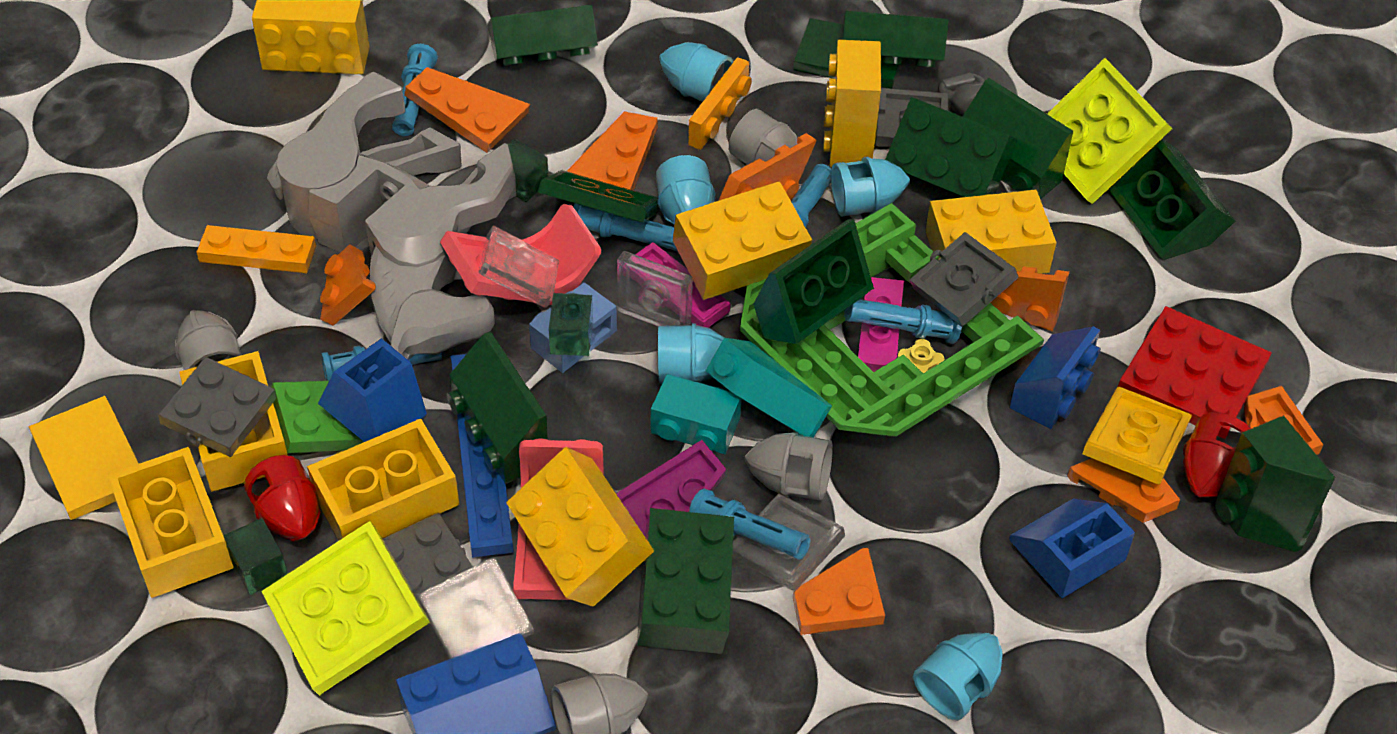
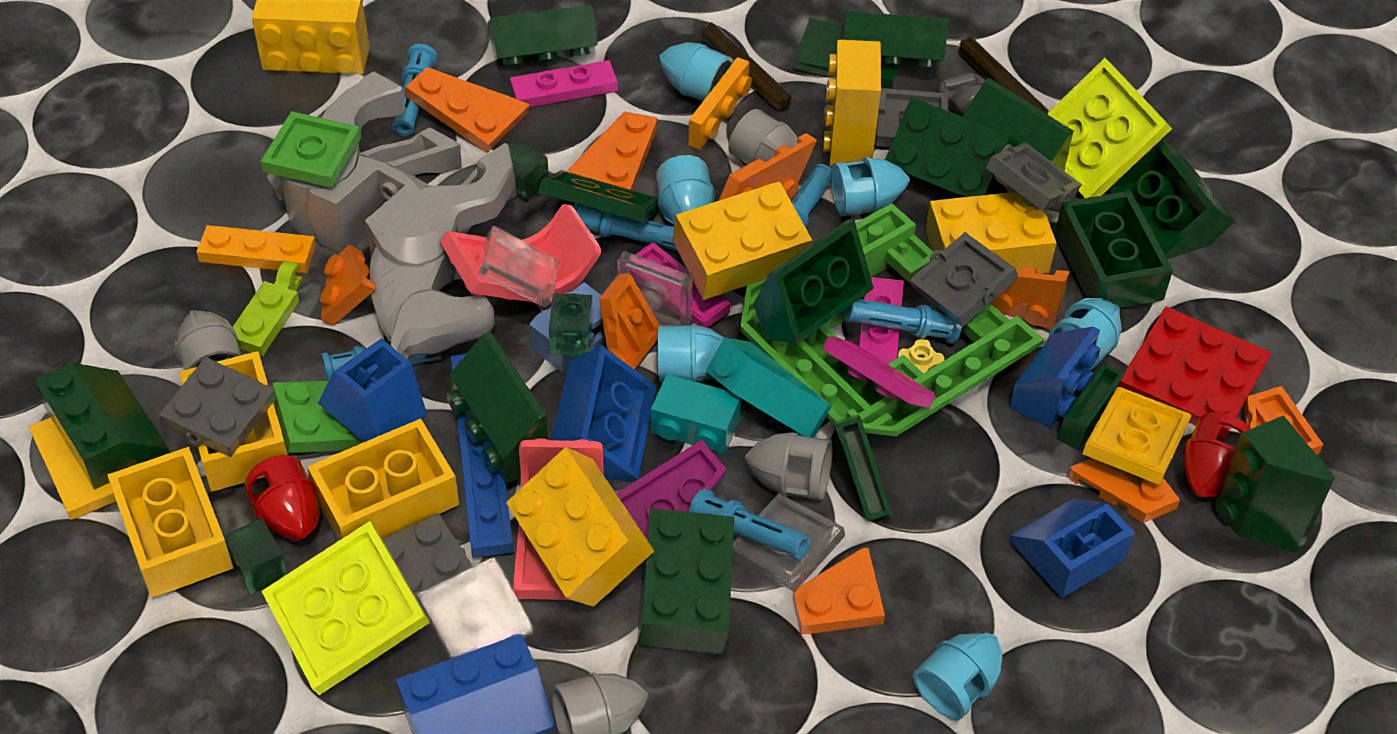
none -> dark green slope [34,363,170,490]
none -> lime plate [233,260,302,356]
none -> bright green plate [261,111,362,188]
none -> dark pink plate [510,60,618,107]
none -> blue slope [551,345,656,482]
none -> orange wing [599,273,660,370]
none -> dark brown axle [701,23,792,111]
none -> dark pink plate [823,336,936,408]
none -> dark green piece [834,414,892,521]
none -> dark brown axle [958,37,1049,114]
none -> dark grey plate [986,142,1082,211]
none -> medium azure helmet [1049,298,1122,370]
none -> dark green brick [1055,190,1173,308]
none -> dark green piece [1057,364,1124,450]

